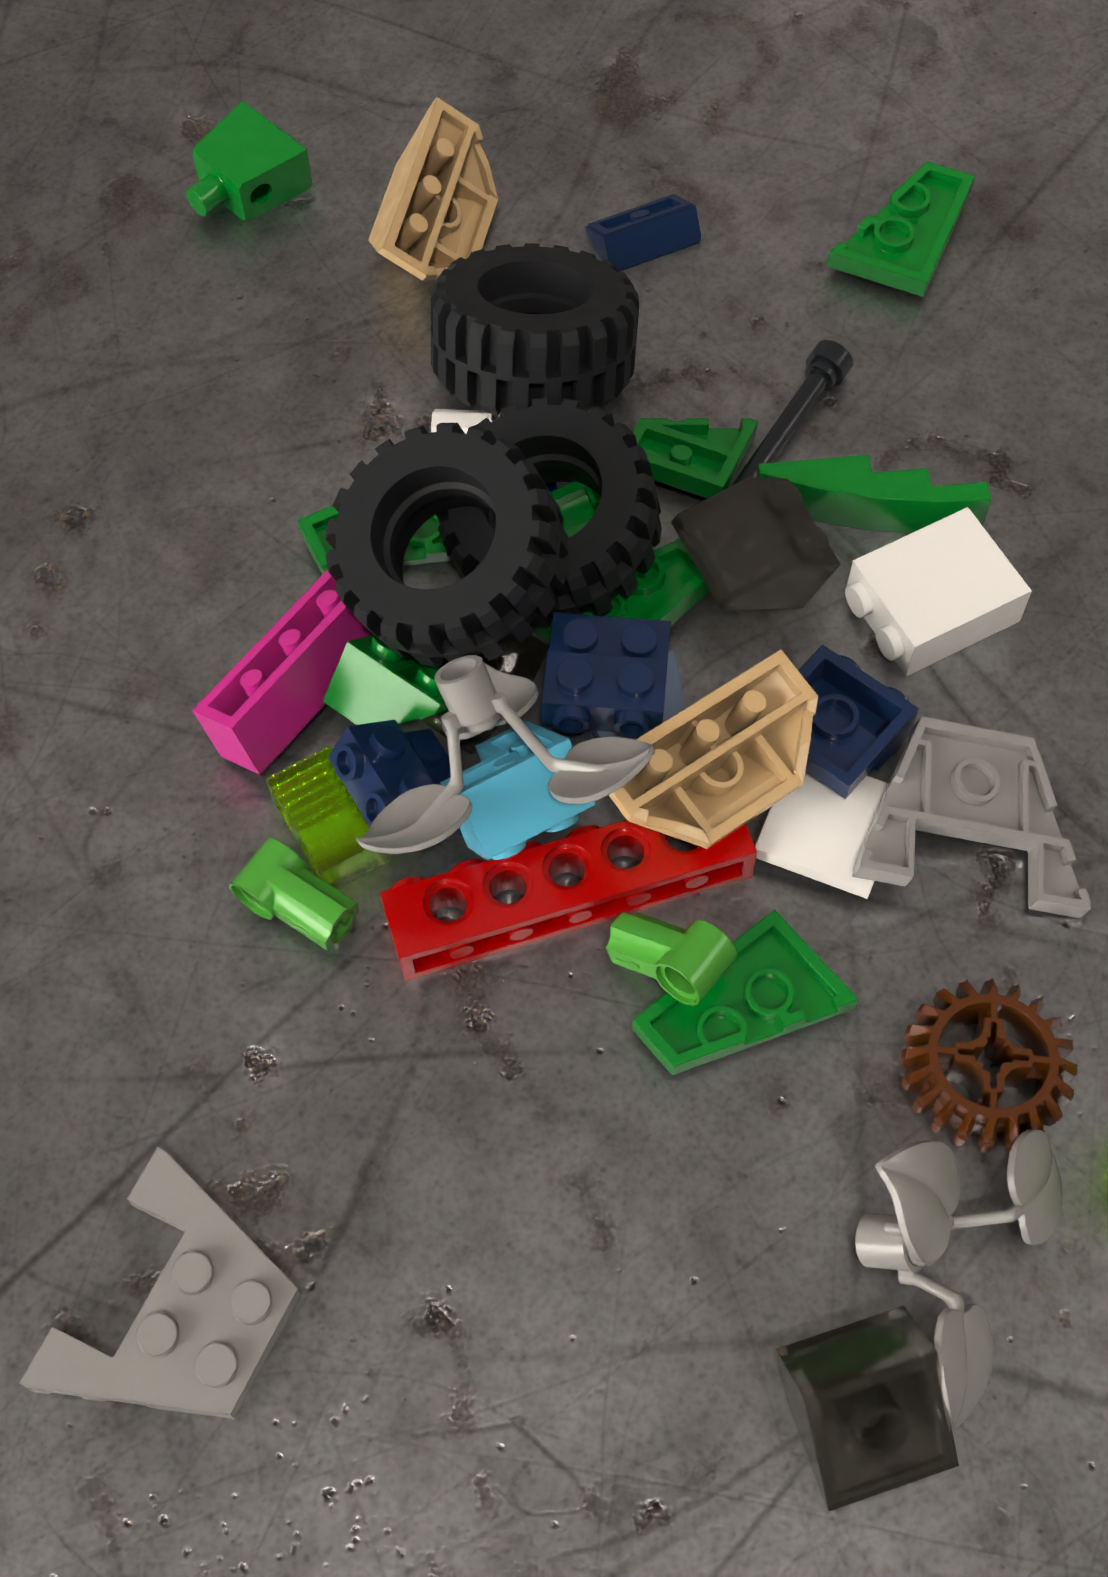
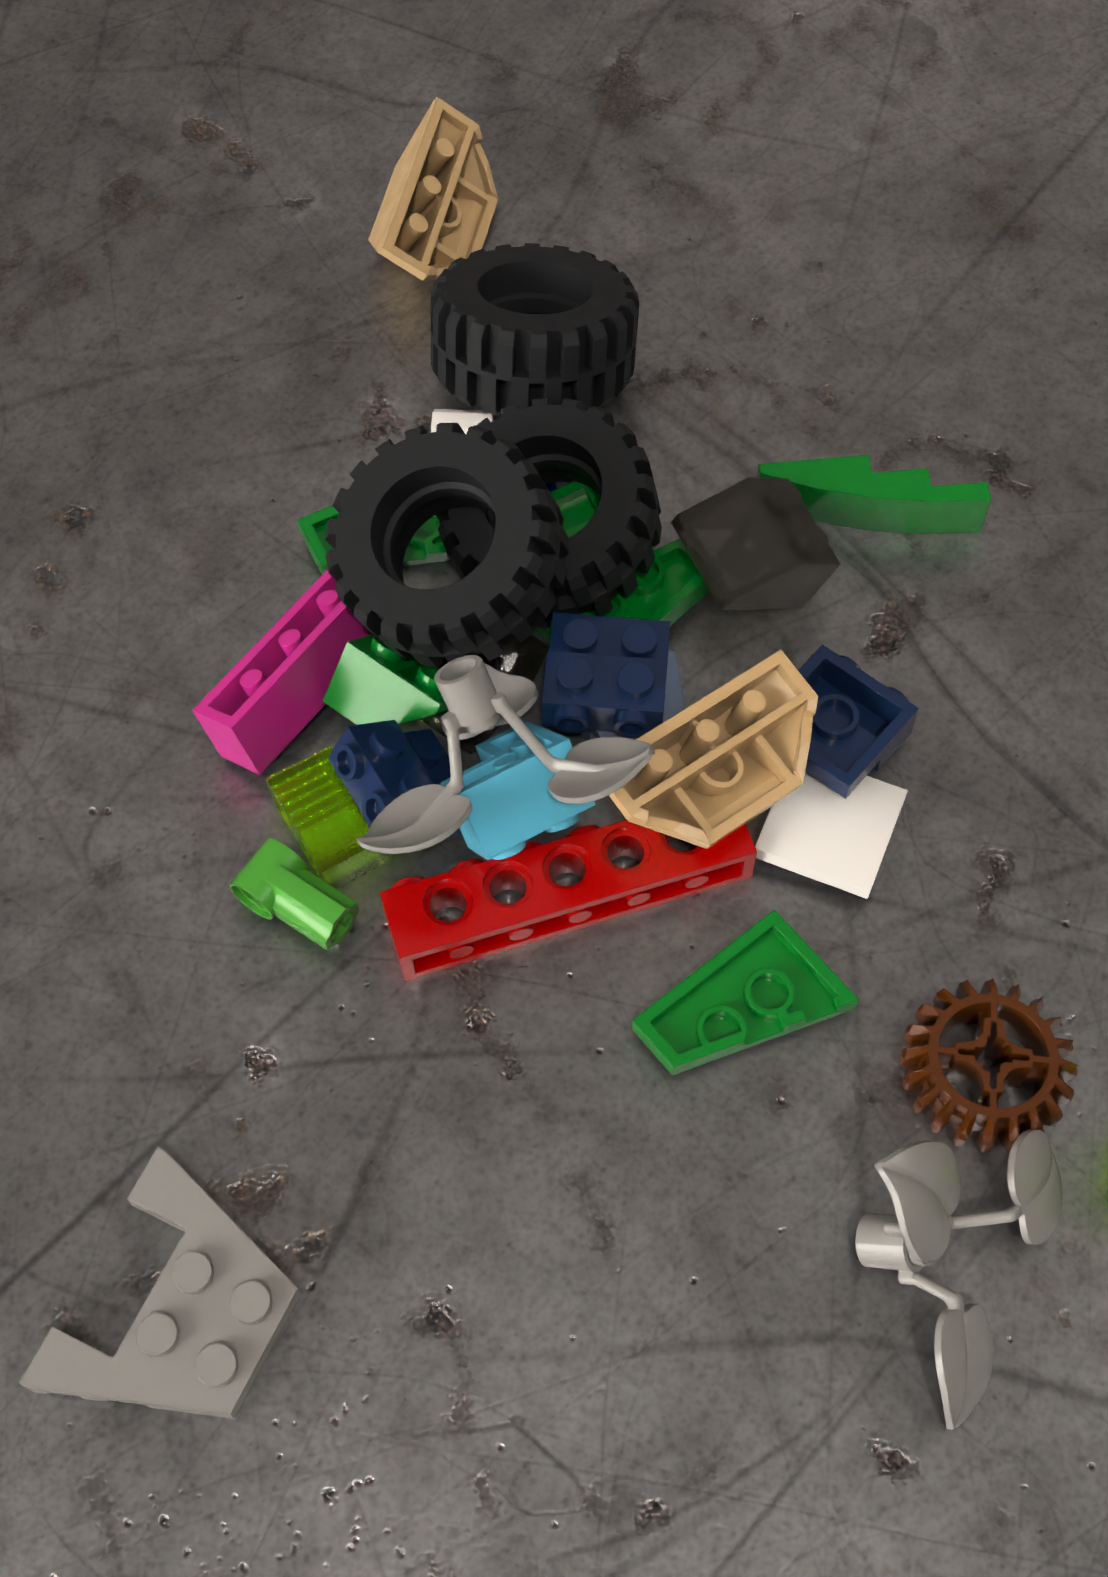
green torso [186,101,313,220] -> none
dark blue slope [585,194,701,271] -> none
bright green piece [606,912,737,1006] -> none
green wing [633,418,758,503] -> none
black piece [701,340,853,544] -> none
clear smoke slope [776,1306,959,1511] -> none
green wing [827,161,975,297] -> none
white brick [845,507,1032,676] -> none
light grey wing [852,716,1091,918] -> none

